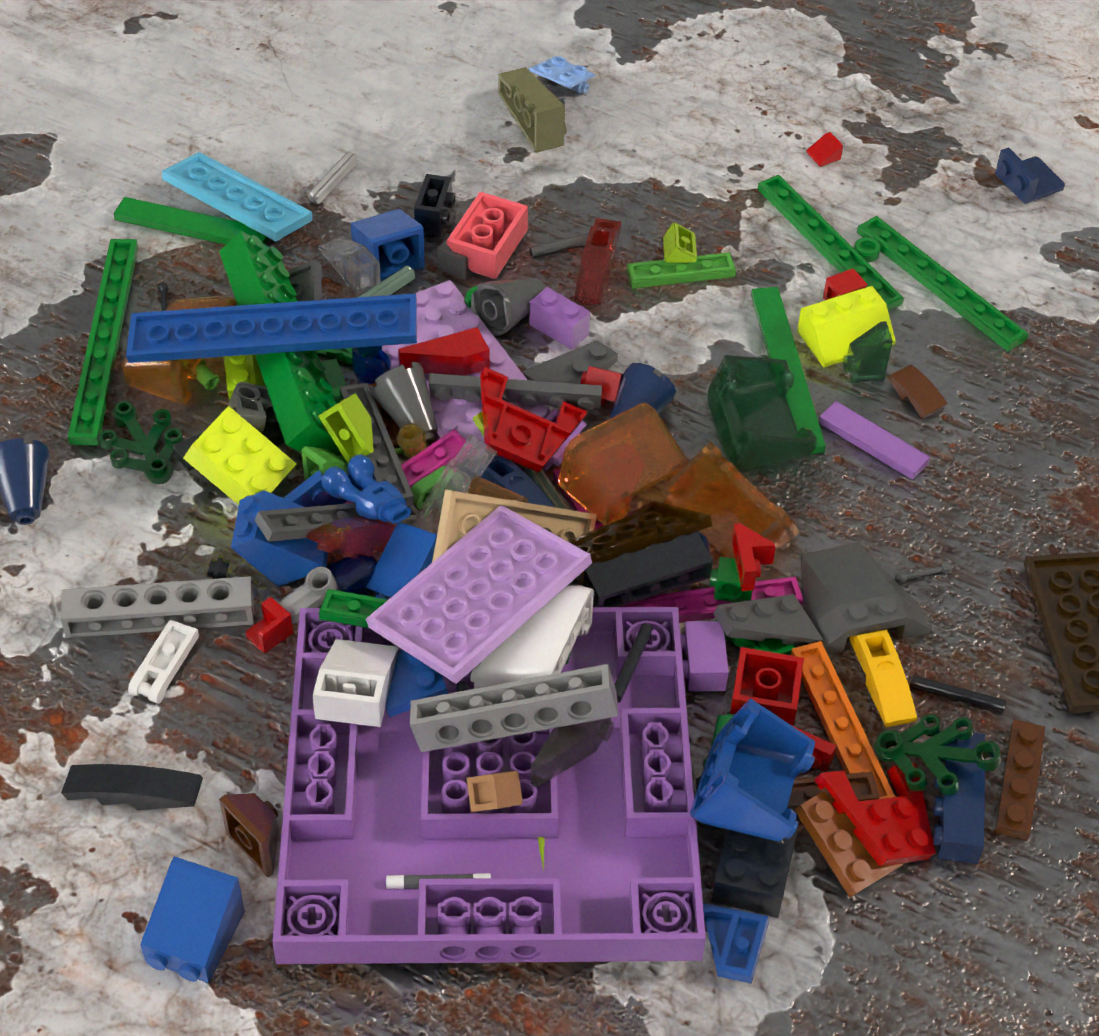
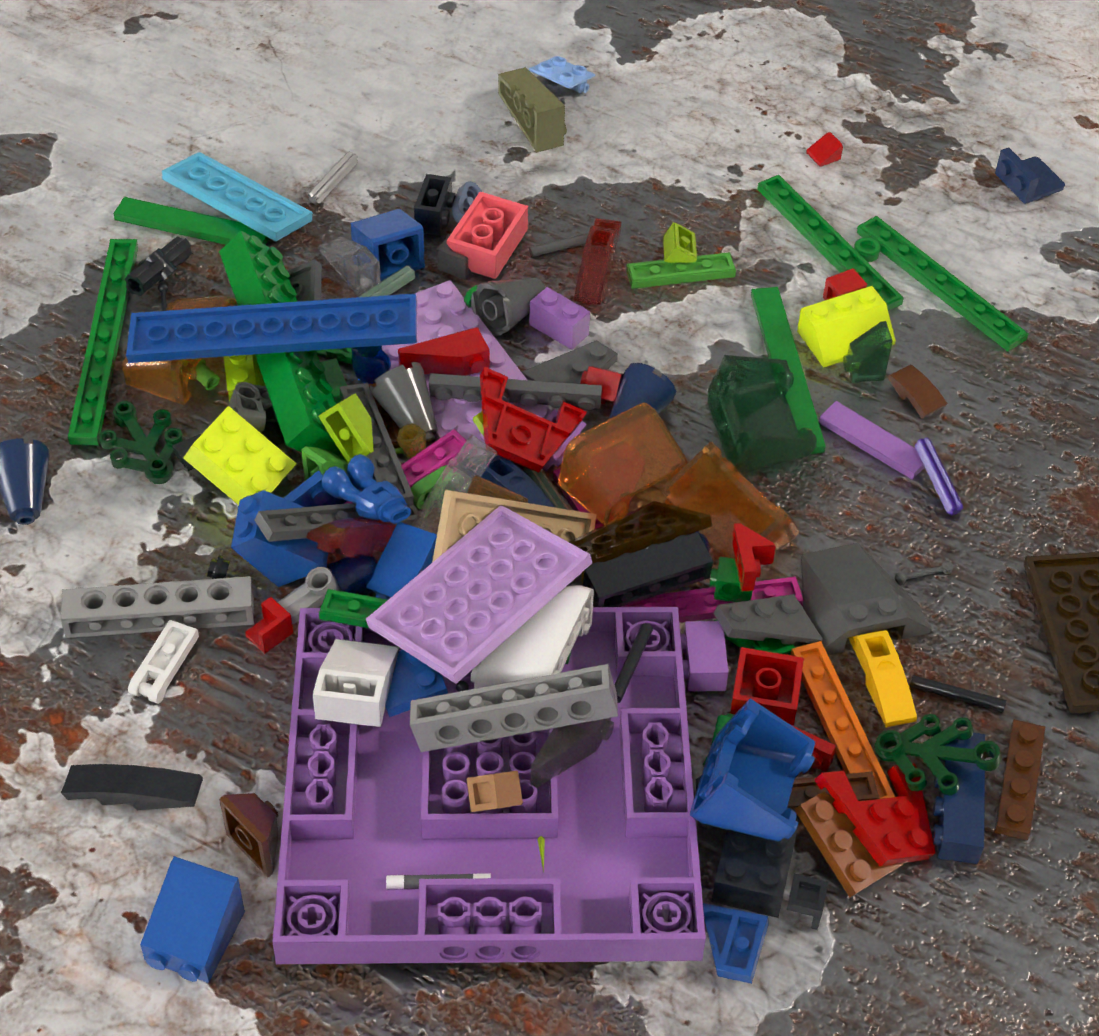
none -> black piece [125,236,193,296]
none -> sand blue plate [452,181,482,223]
none -> black panel [787,873,828,930]
none -> axle [915,438,963,515]

